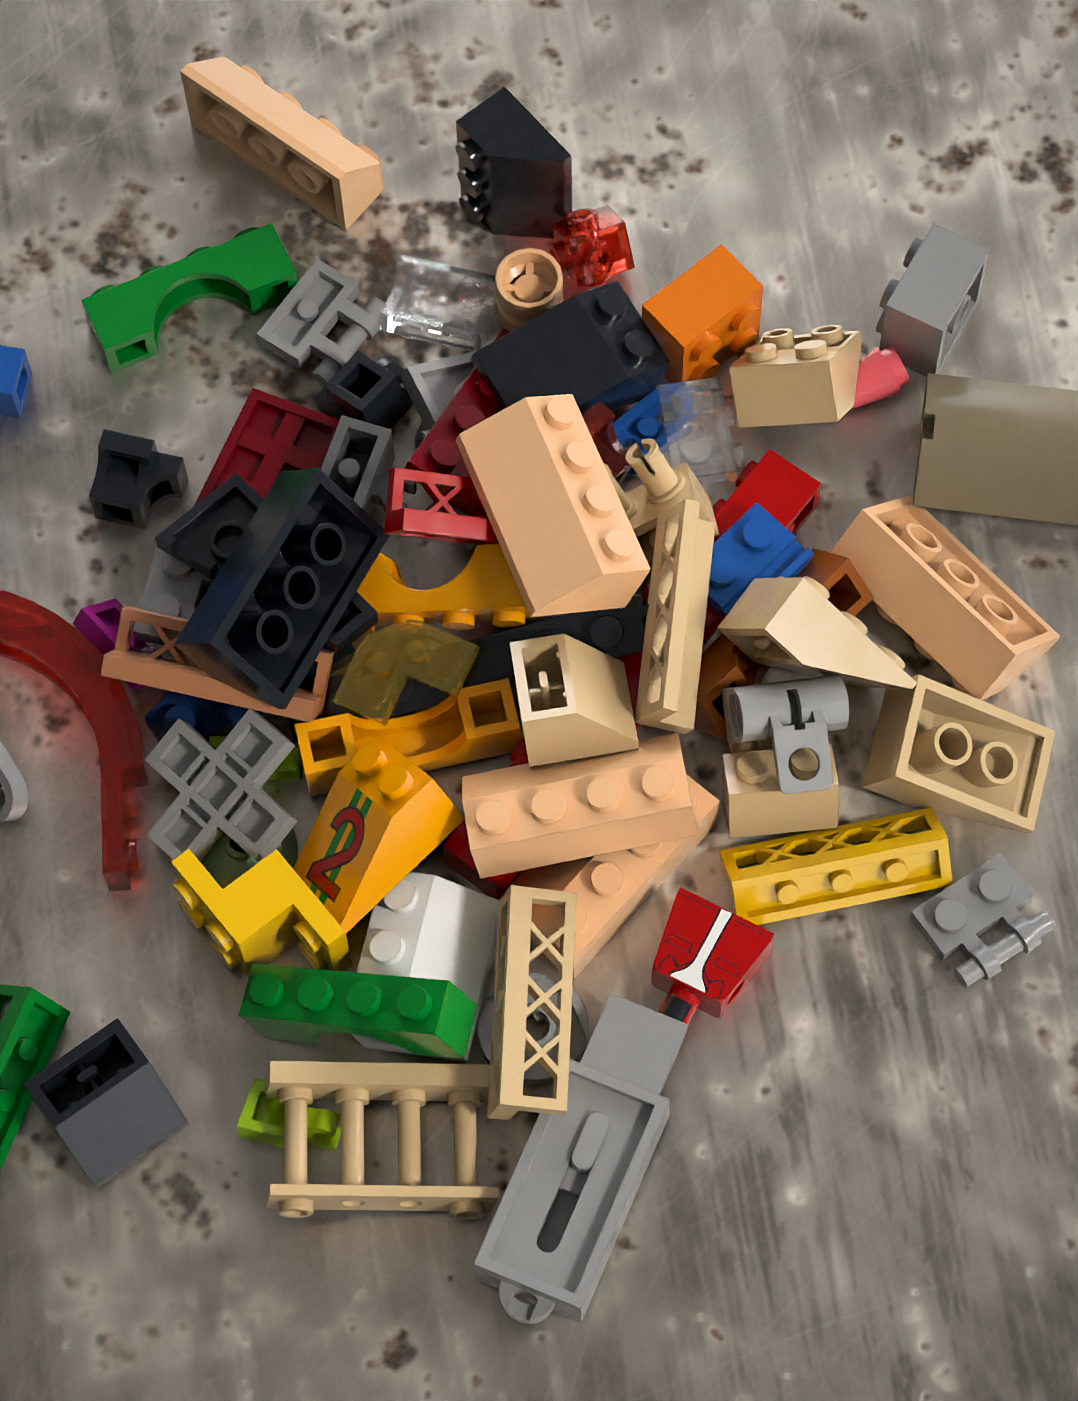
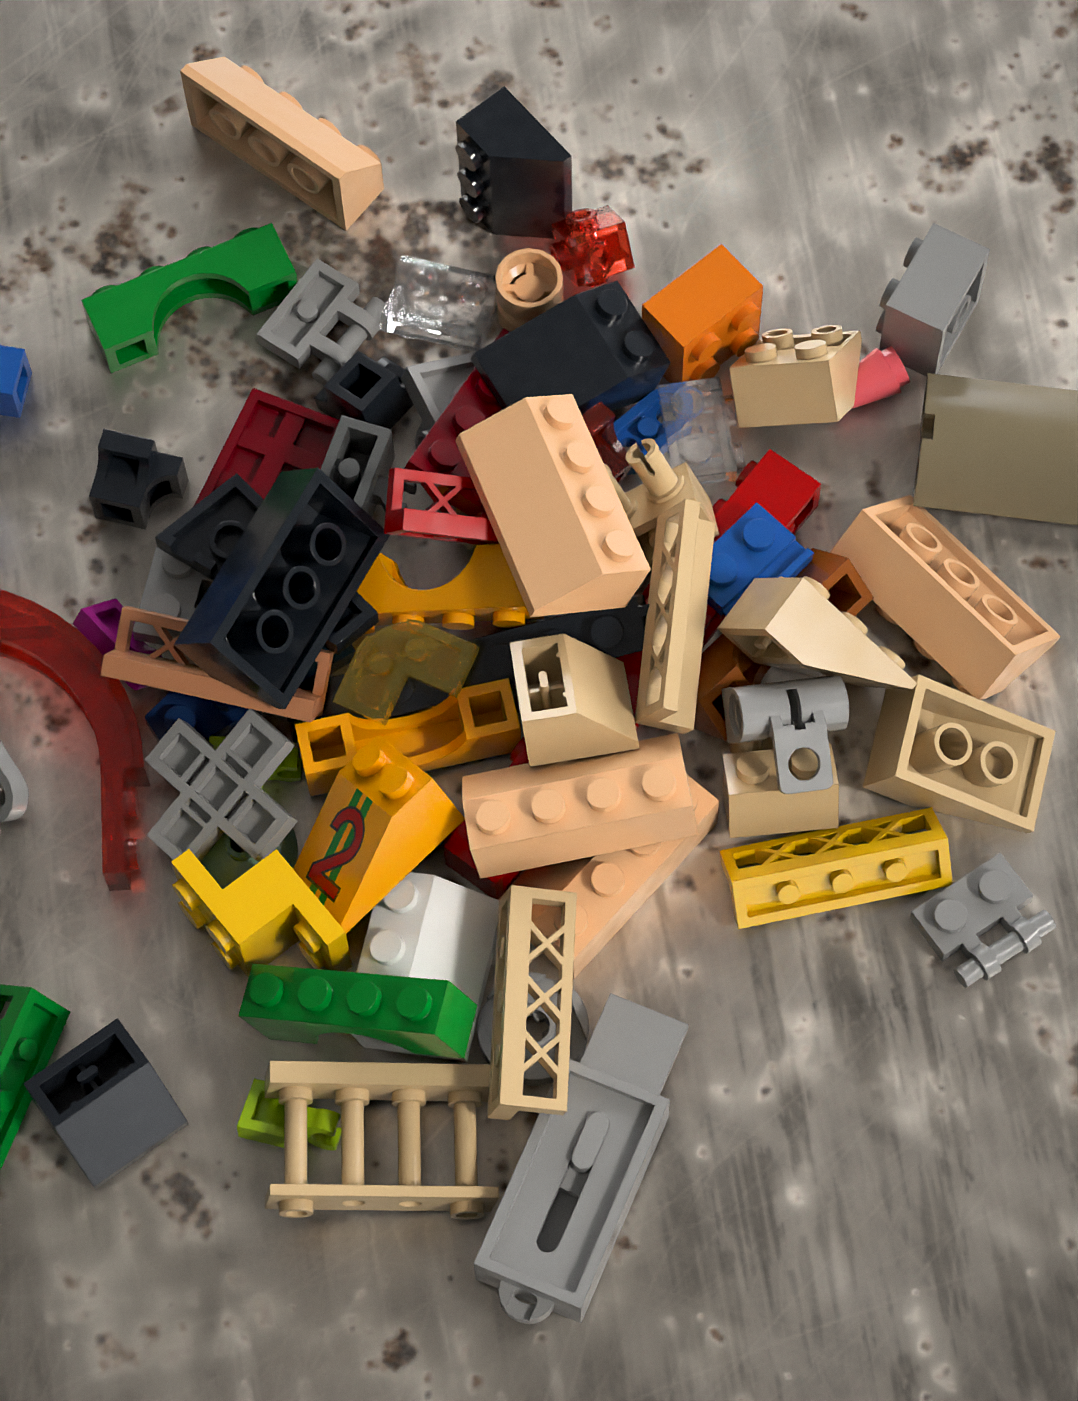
red torso [651,887,775,1024] -> none

